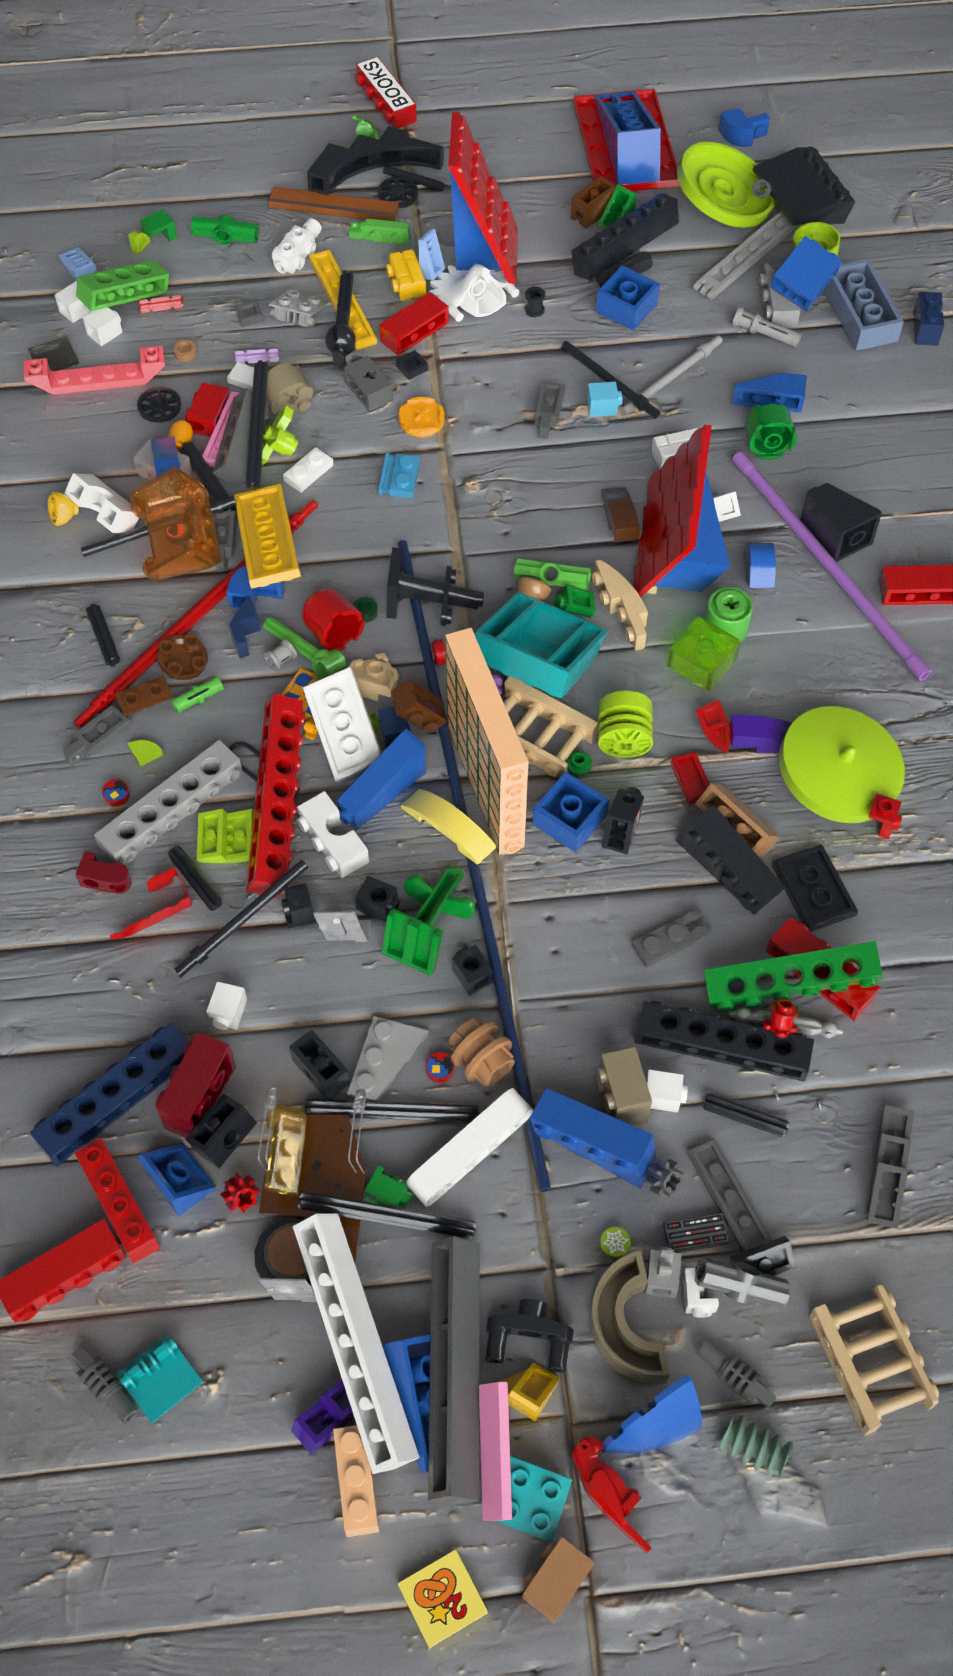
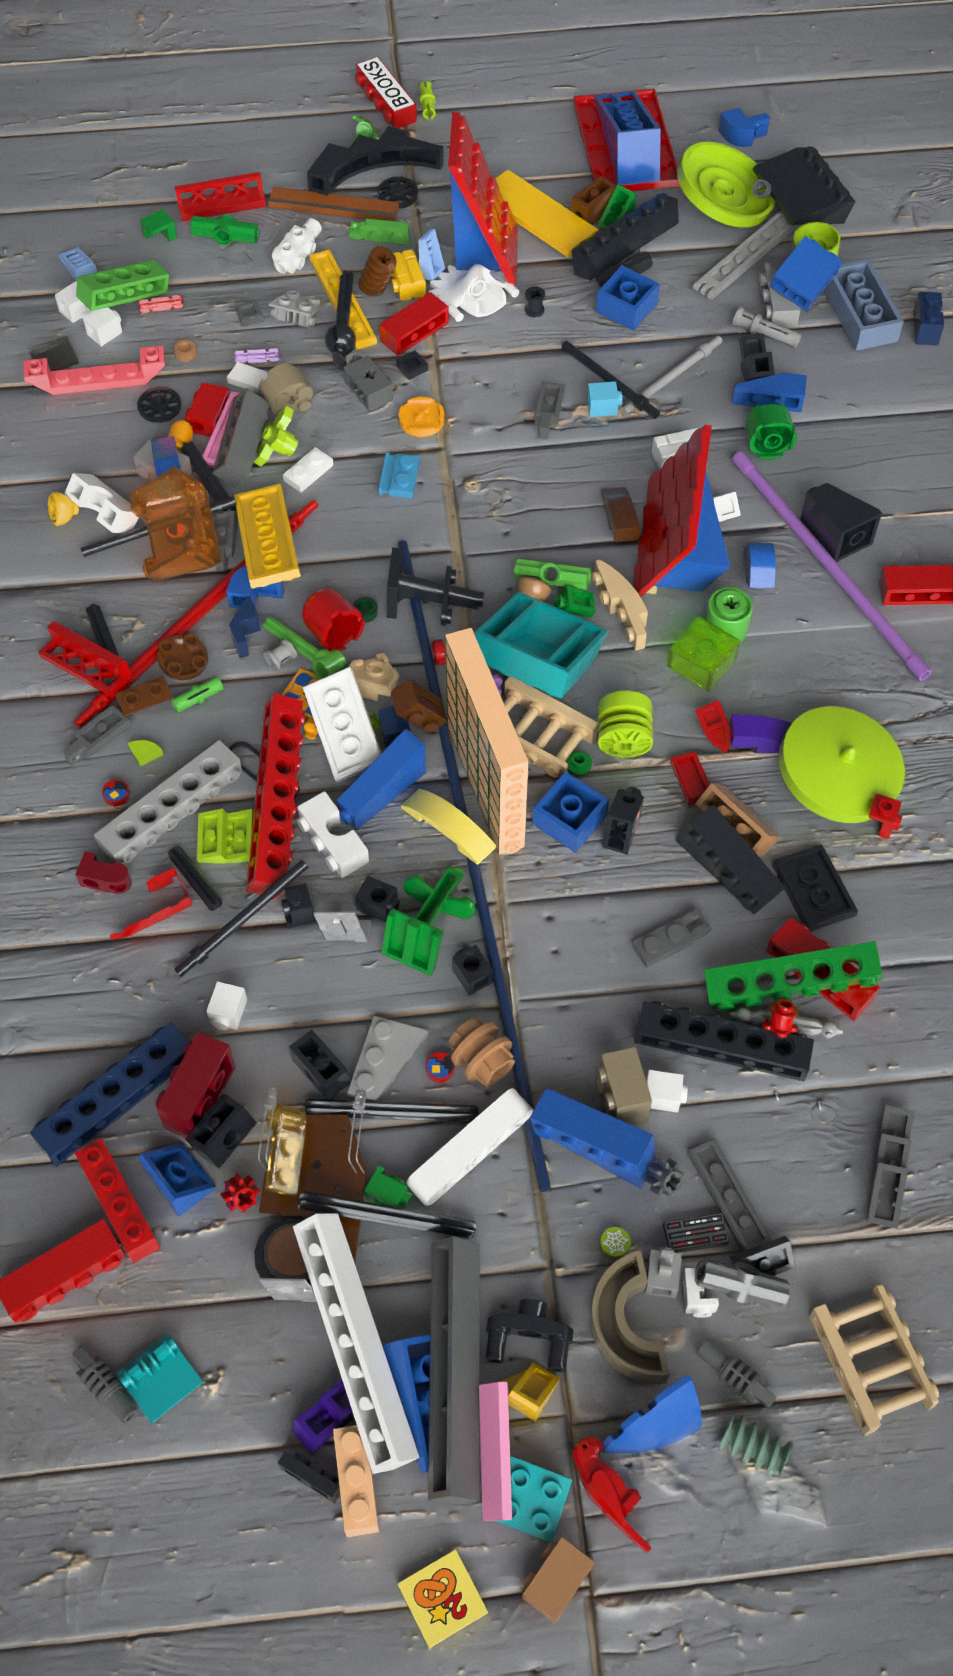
lime tile [128,230,151,254] -> none
black axle [246,360,268,491] -> none
black bar [383,165,445,191] -> none
black axle [703,1094,789,1137] -> none
none -> red fence [38,621,132,697]
none -> red fence [174,172,266,222]
none -> black plate [278,1452,340,1504]
none -> reddish brown piece [358,246,397,296]
none -> lime pin [419,81,436,119]
none -> yellow tile [496,170,599,258]
none -> black brick [739,334,775,381]

